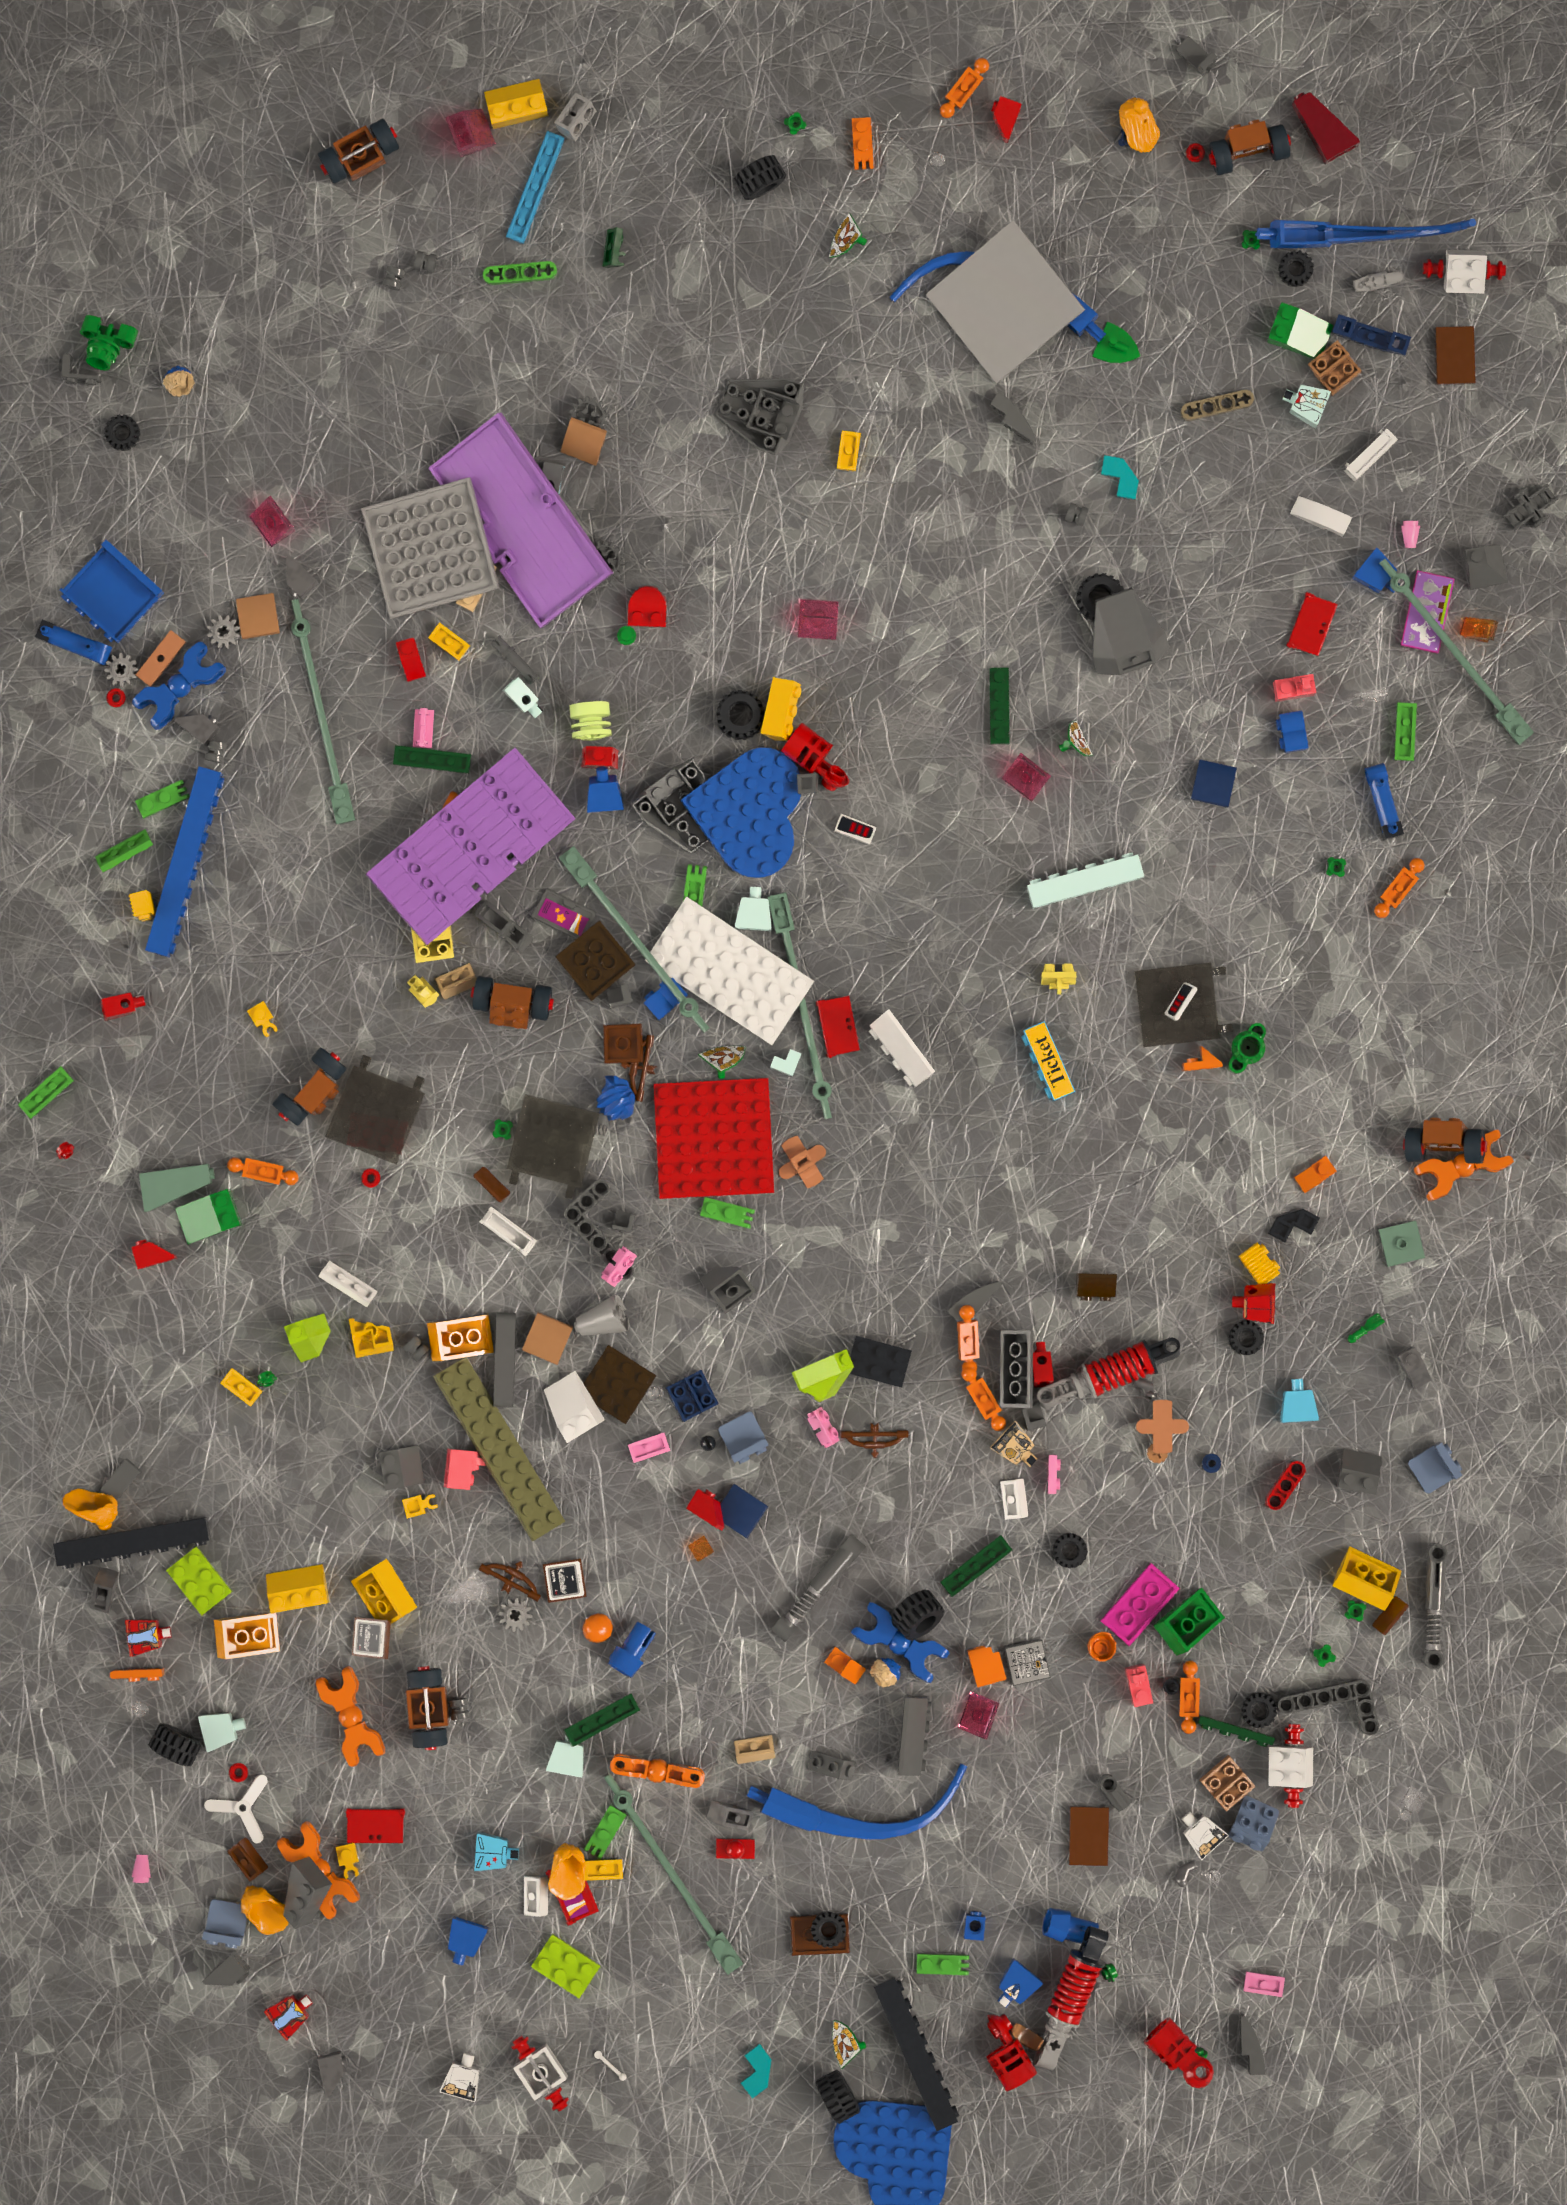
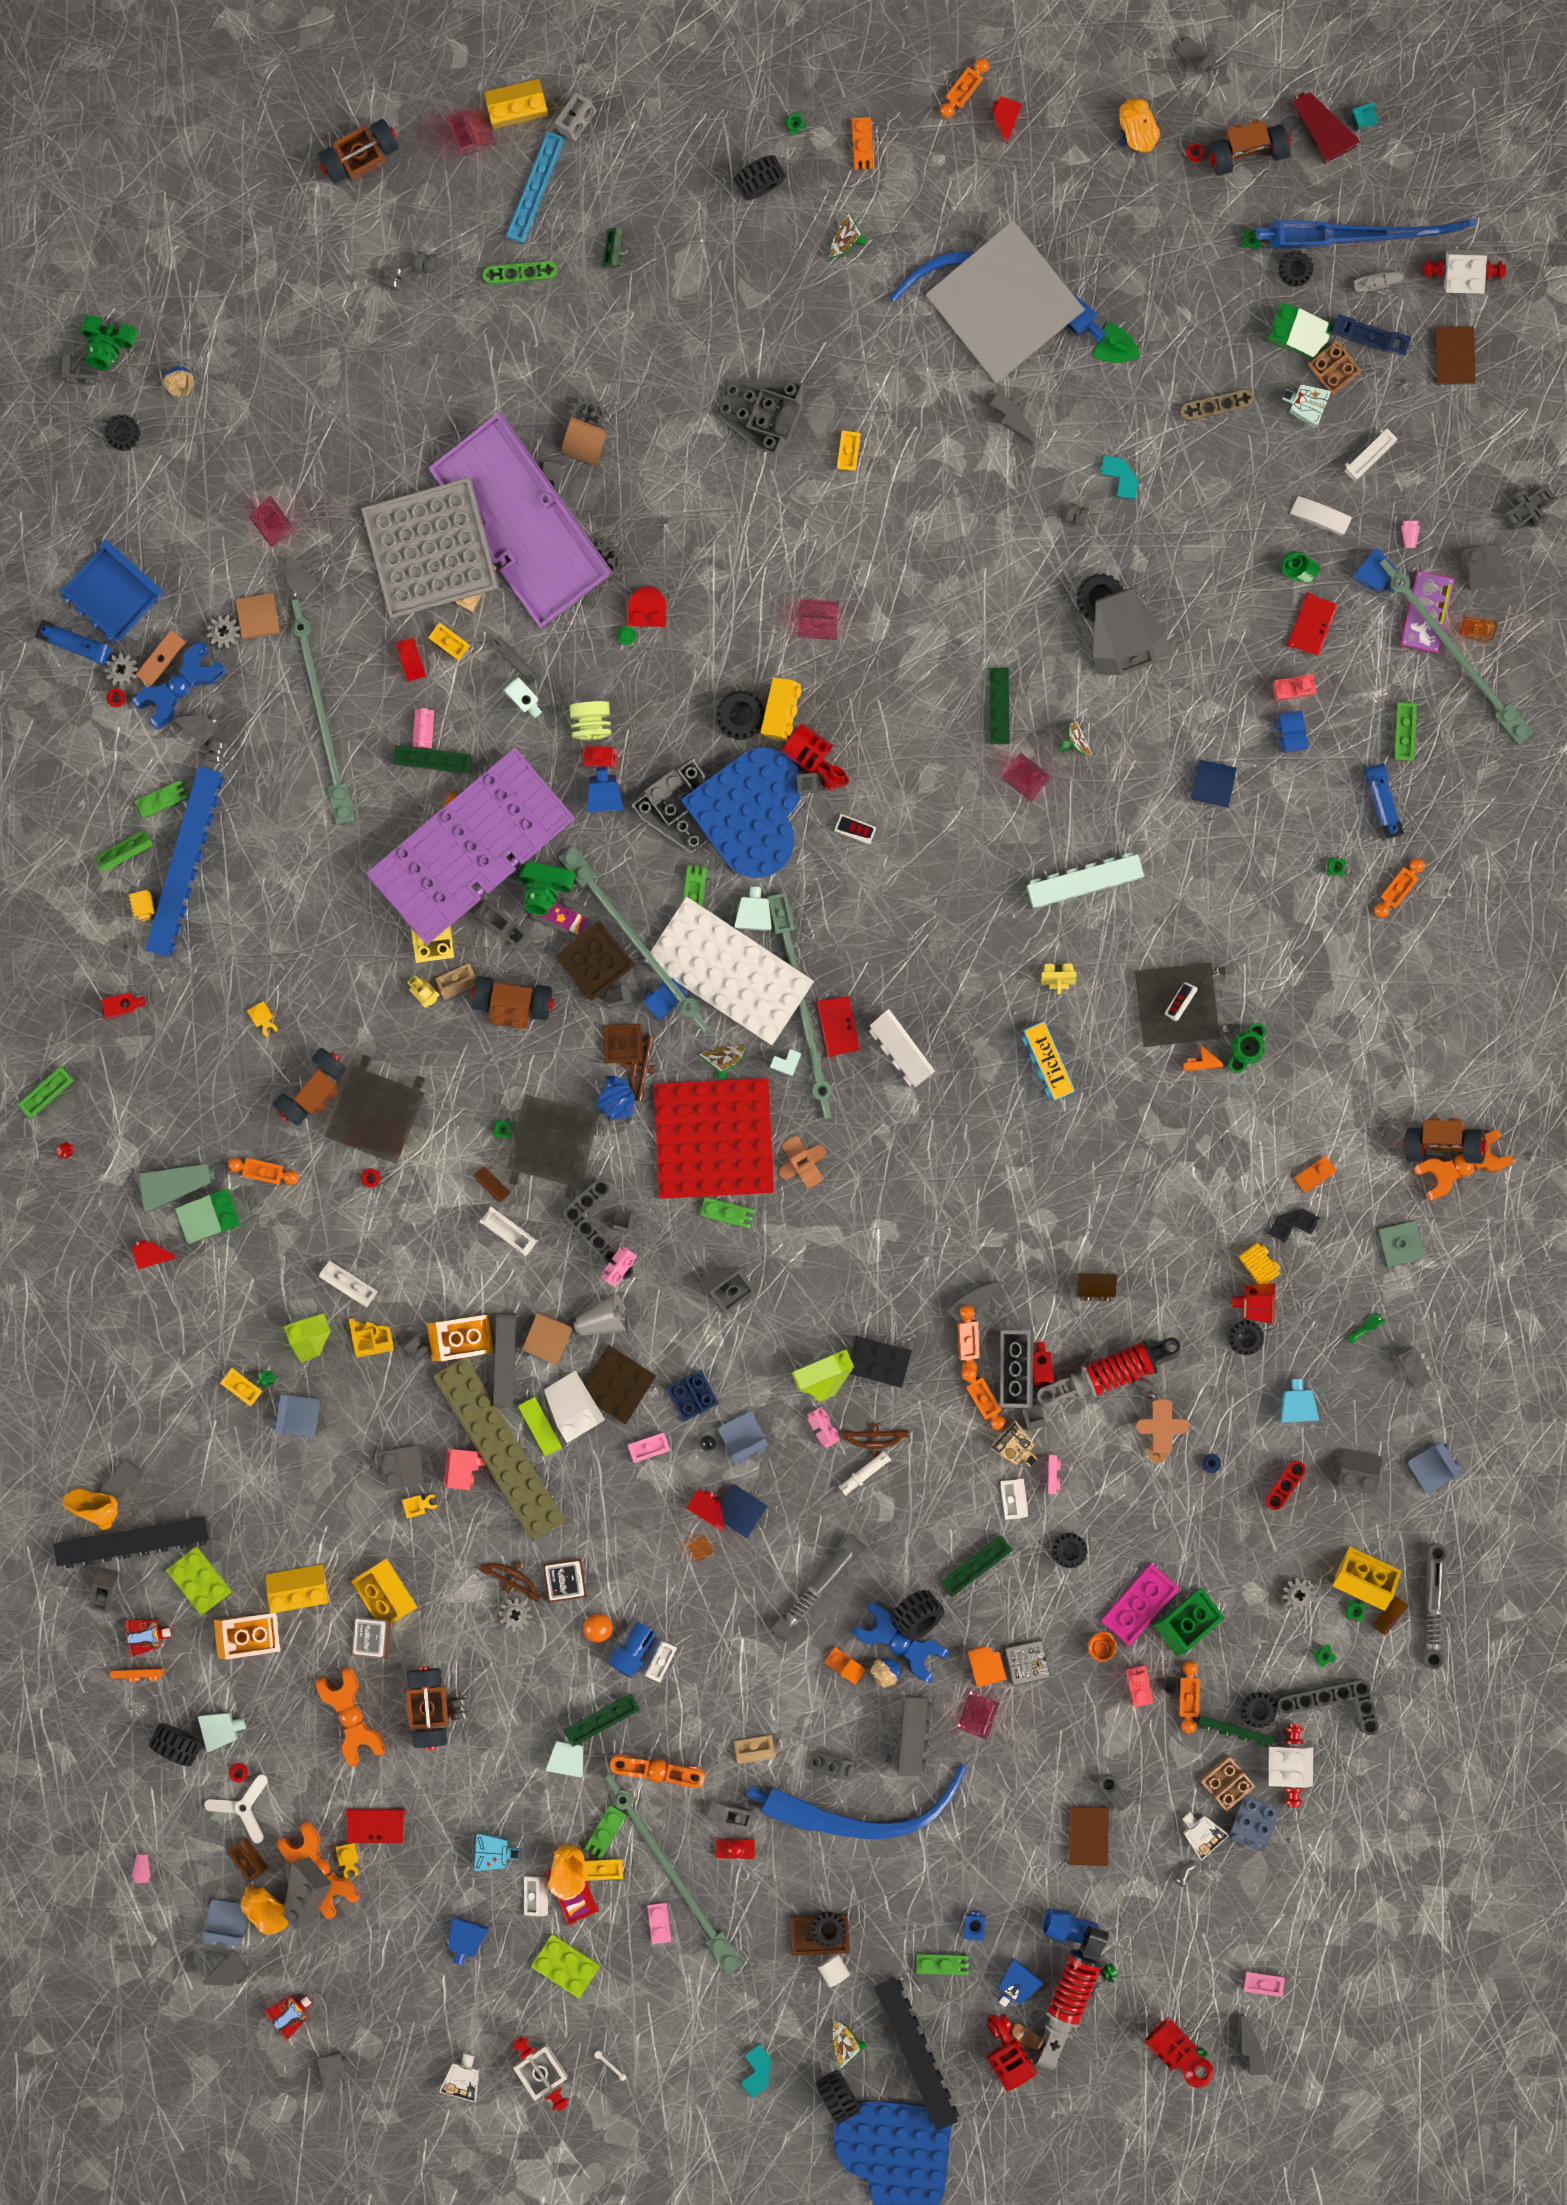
none -> sand blue bracket [272,1394,320,1437]
none -> green beam [518,861,576,916]
none -> lime tile [518,1397,562,1457]
none -> white slope [639,1638,677,1682]
none -> bright pink plate [647,1902,671,1944]
none -> white piece [817,1954,851,1988]
none -> white pin [838,1451,891,1496]
none -> green cap [1281,551,1320,583]
none -> light grey gear [1282,1578,1316,1612]
none -> teal panel [1351,102,1379,131]

